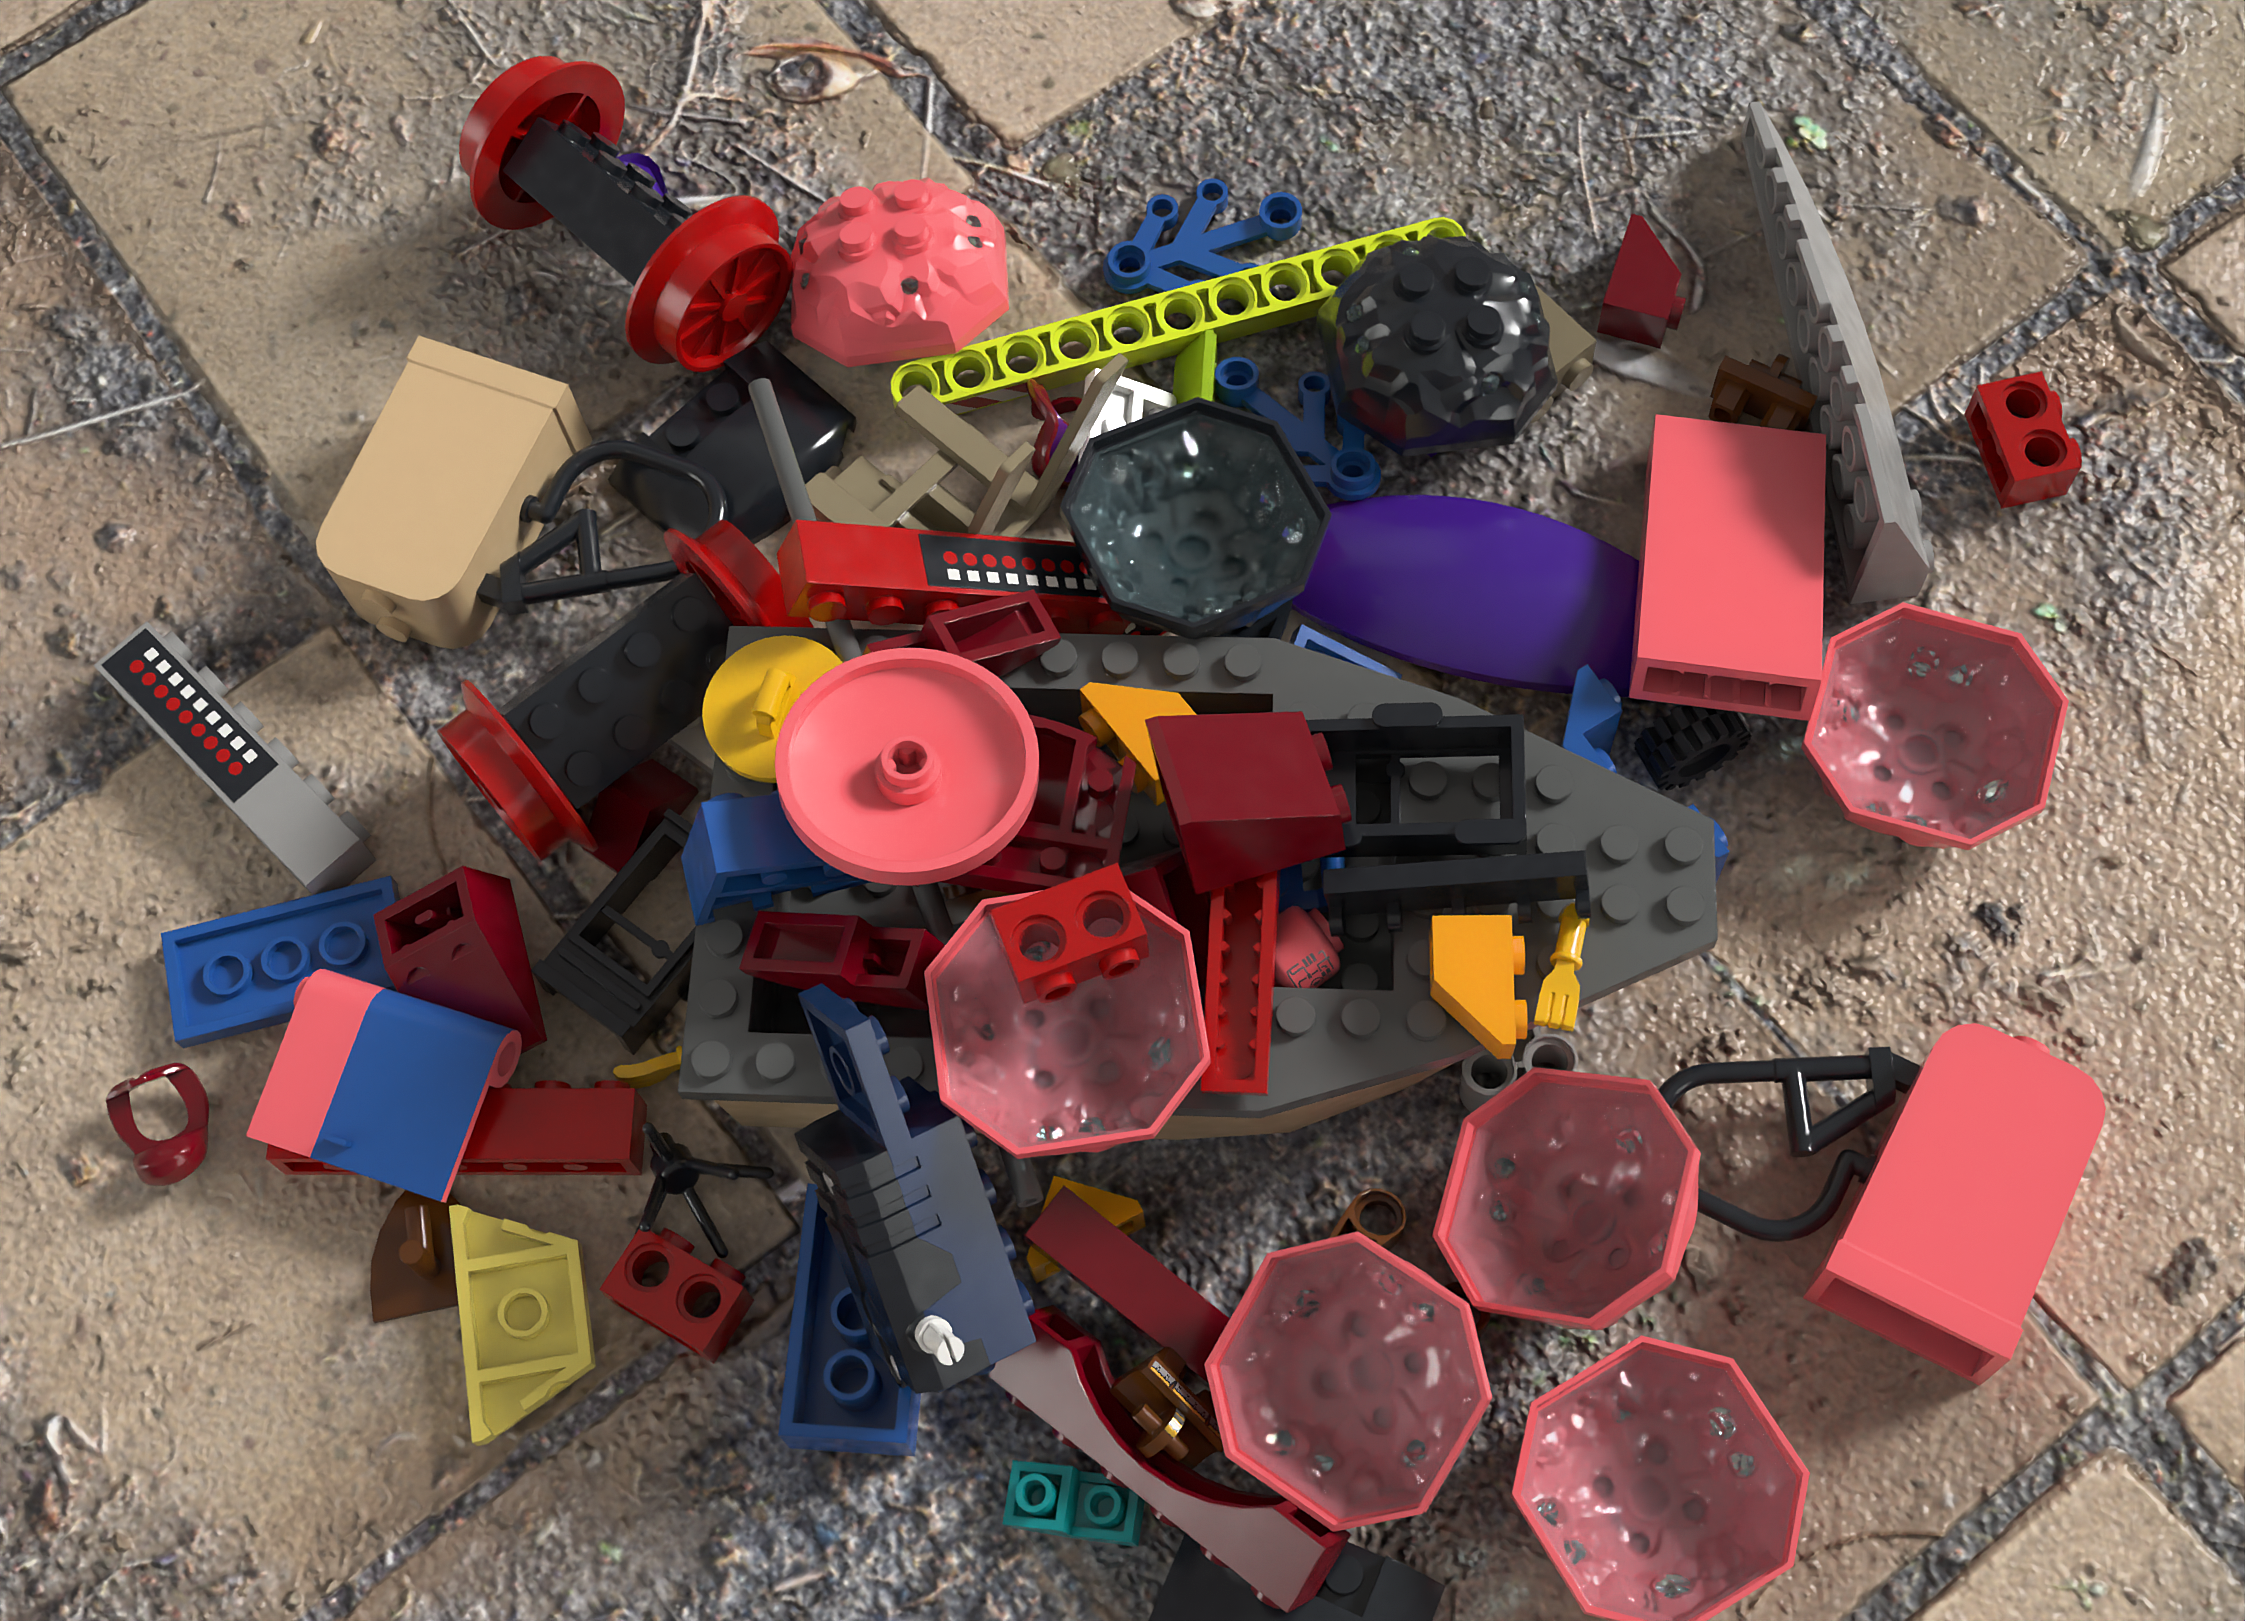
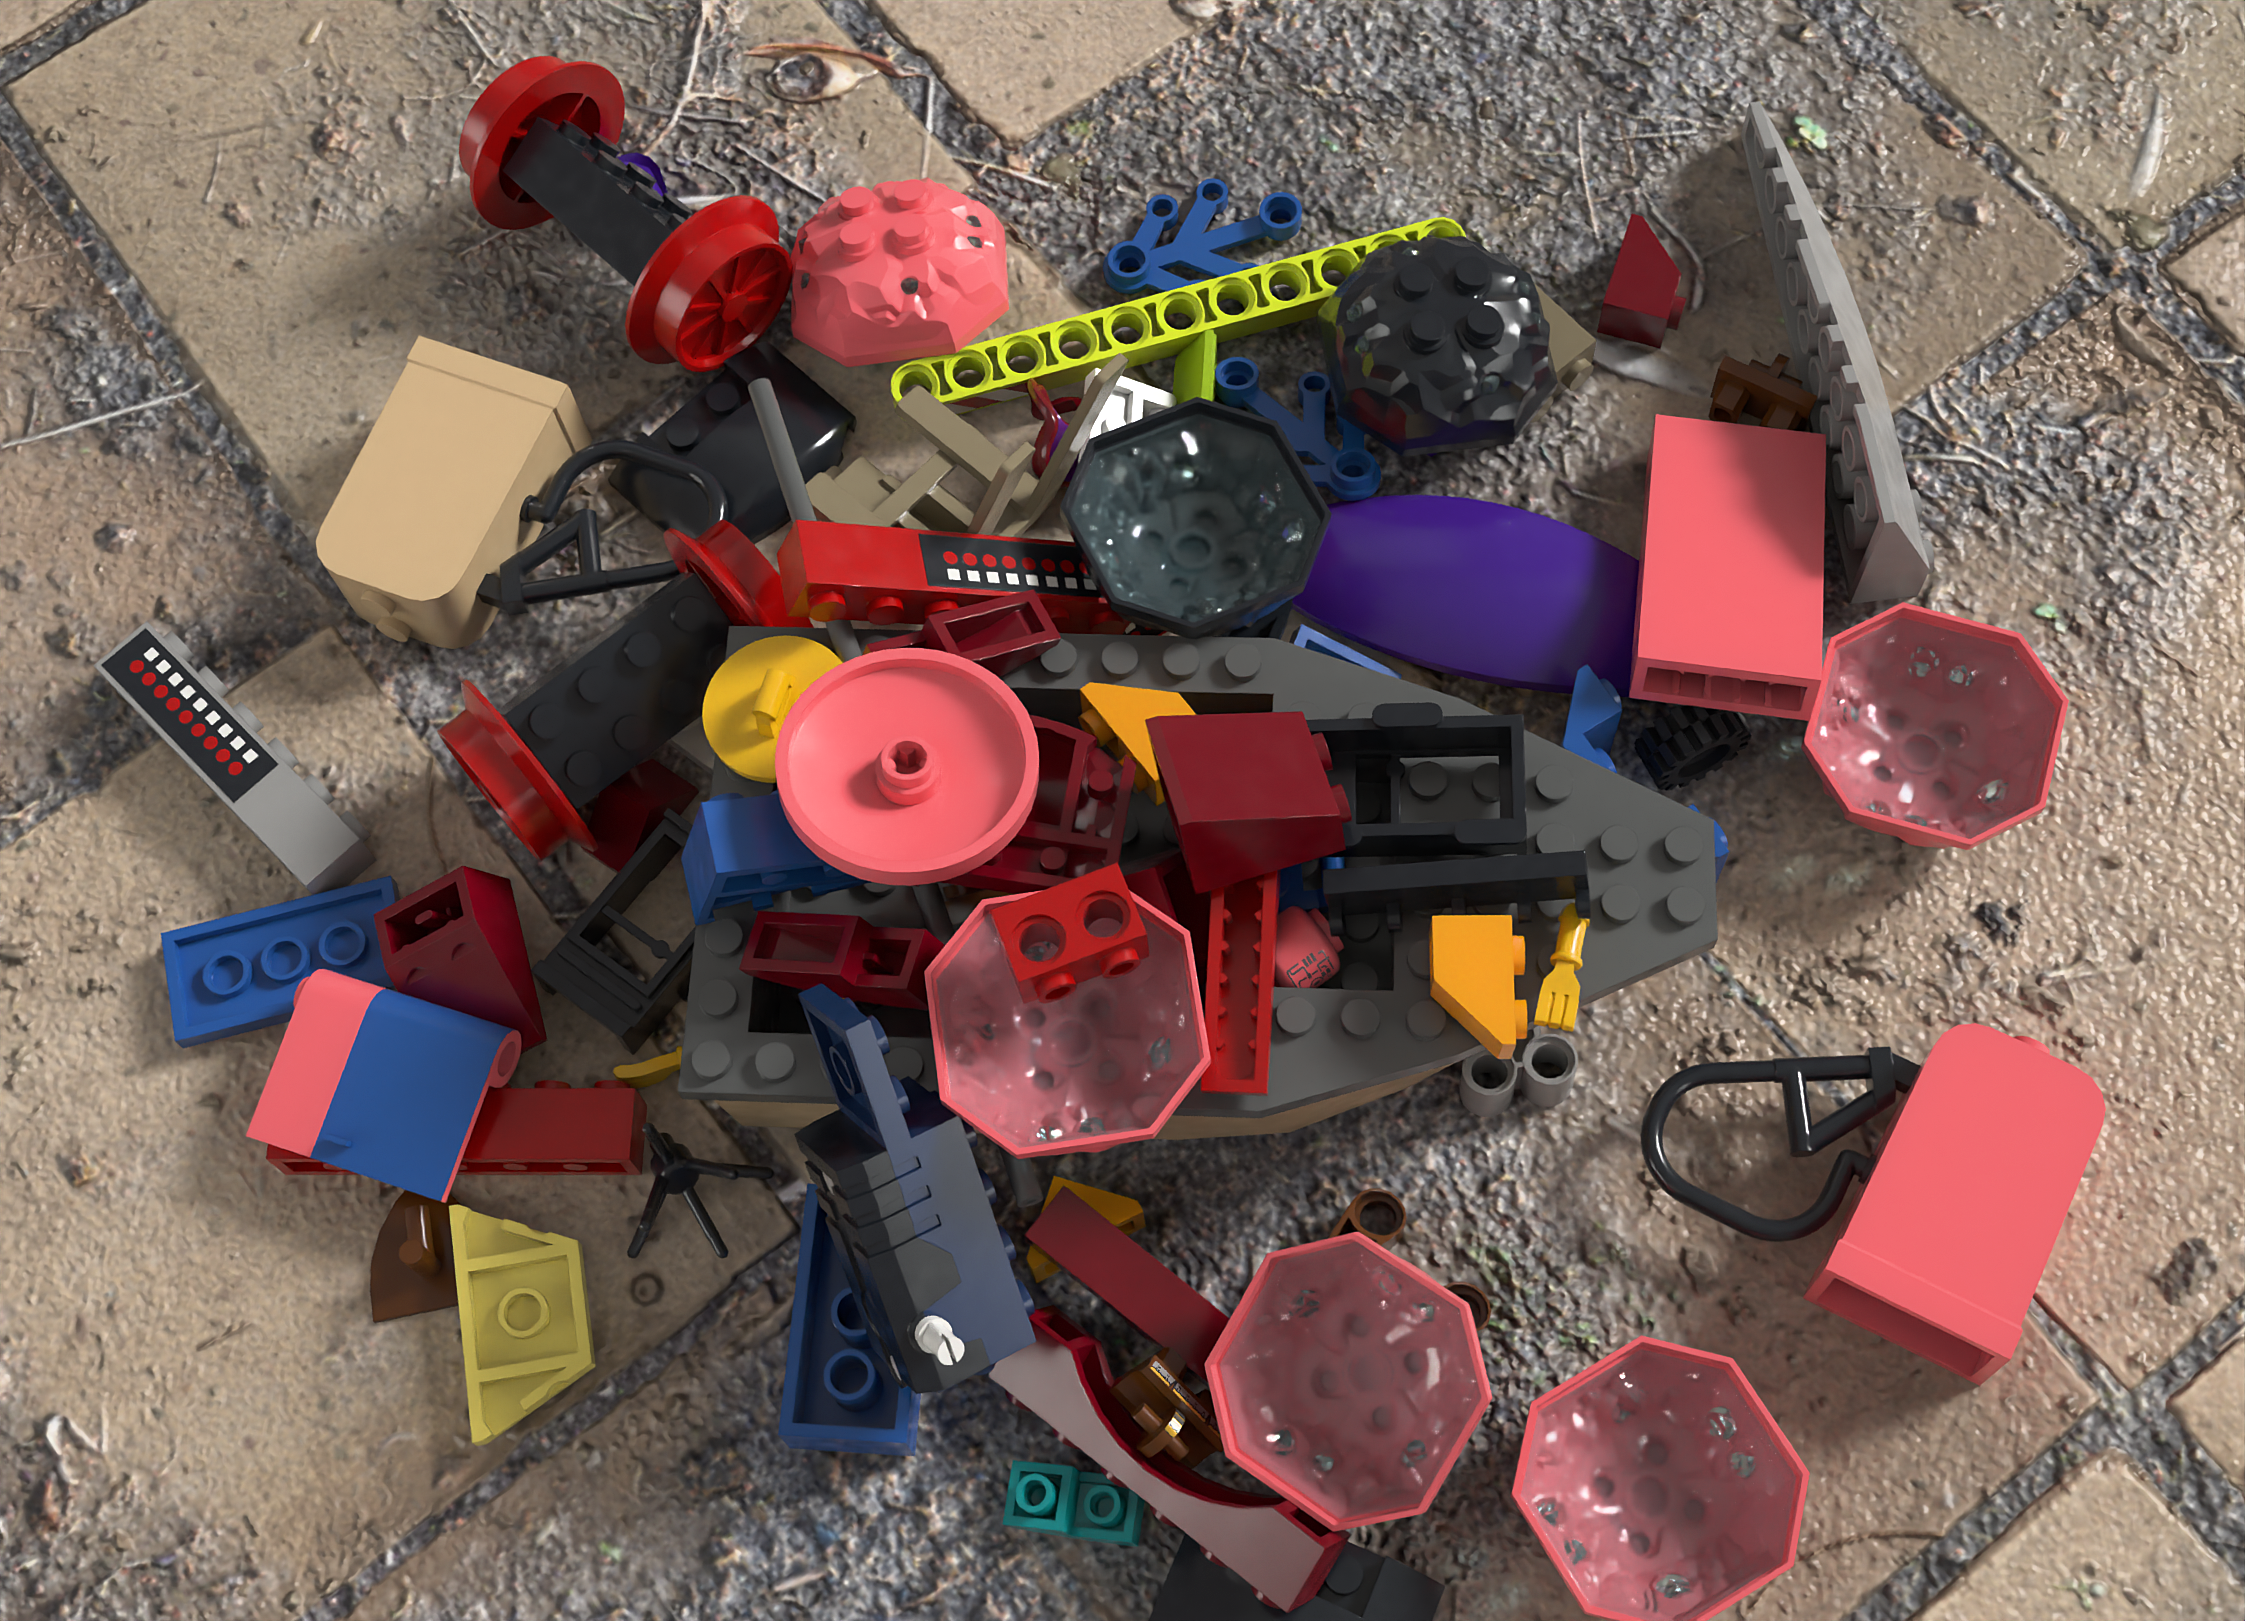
dark red piece [106,1063,209,1186] -> none
red brick [599,1227,755,1364] -> none
clear light blue rock [1432,1067,1701,1330] -> none
red brick [1964,371,2082,509] -> none

